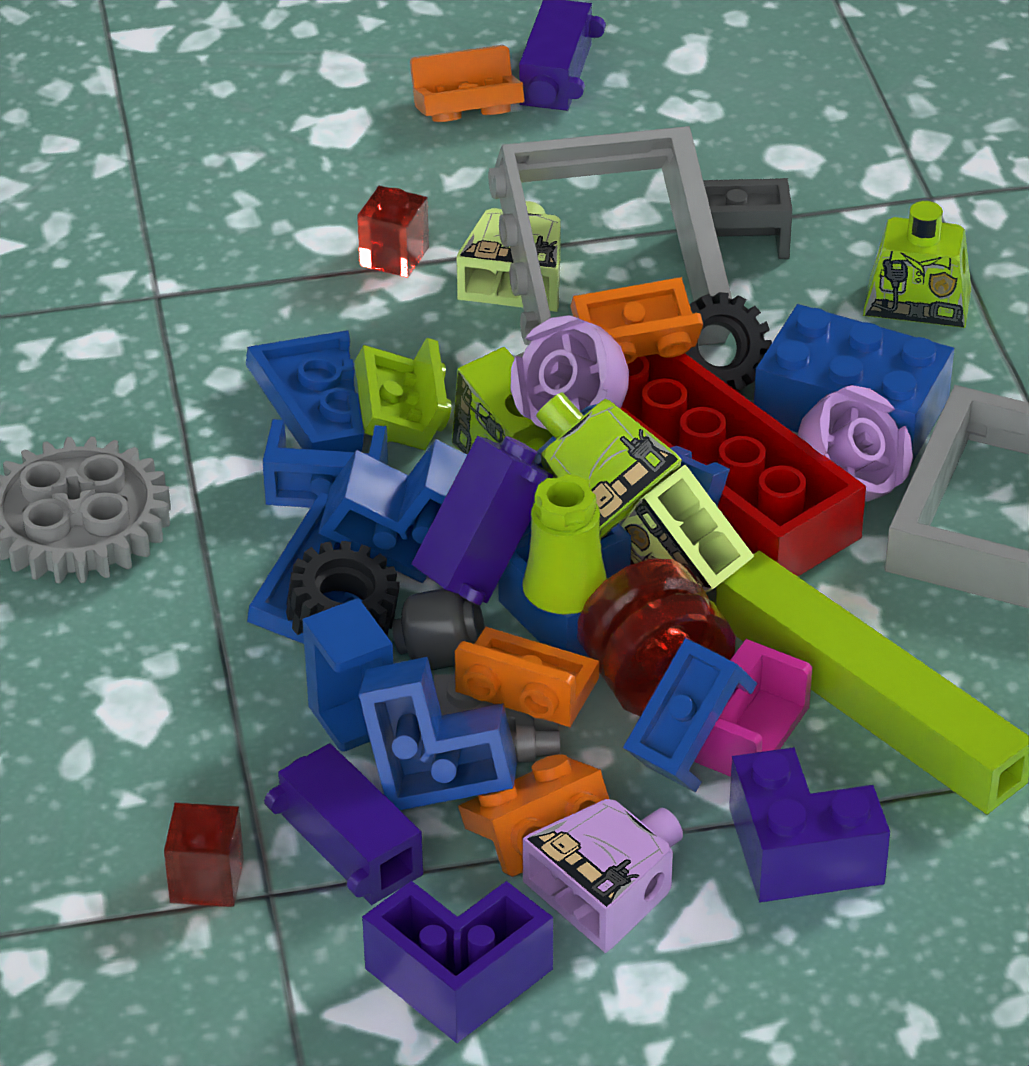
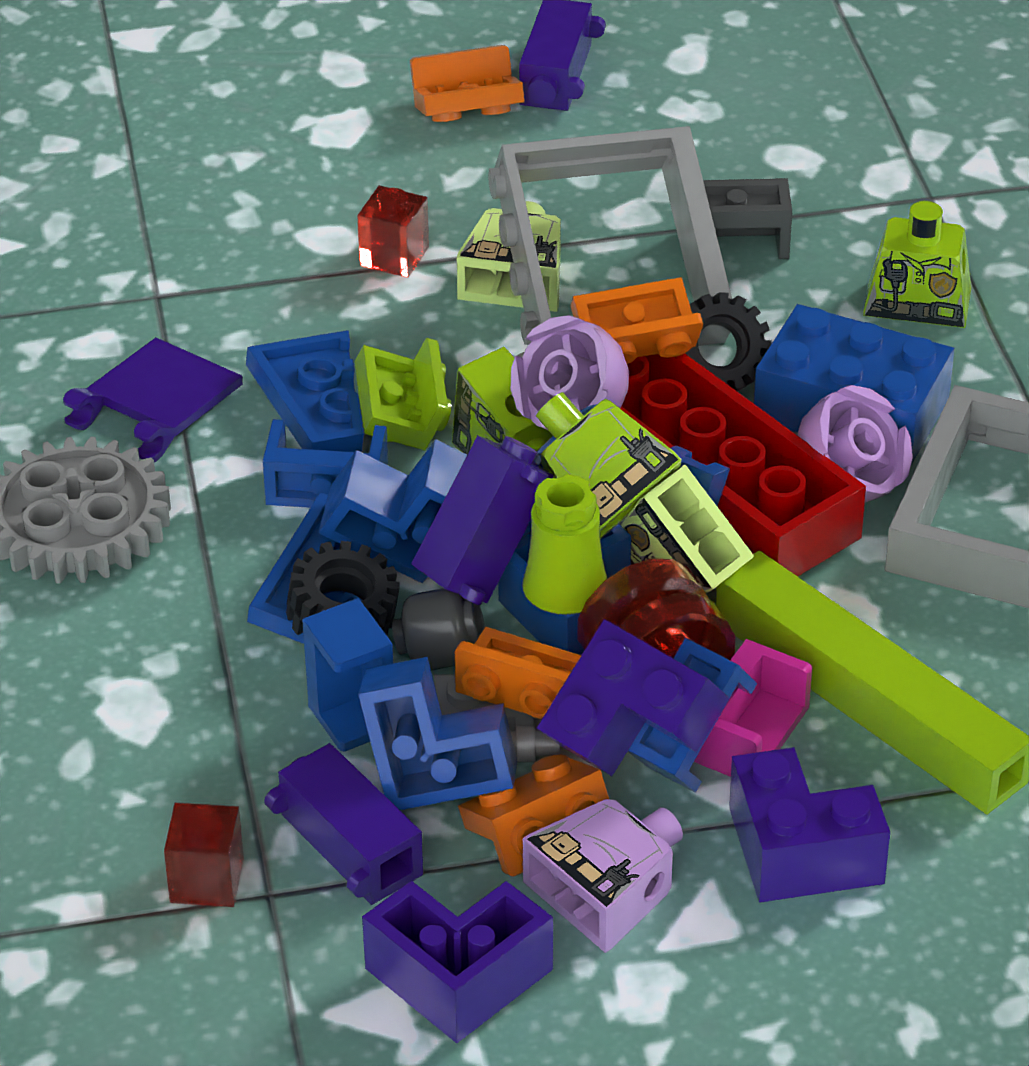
none -> dark purple flag [63,337,243,463]
none -> dark purple brick [537,619,730,777]

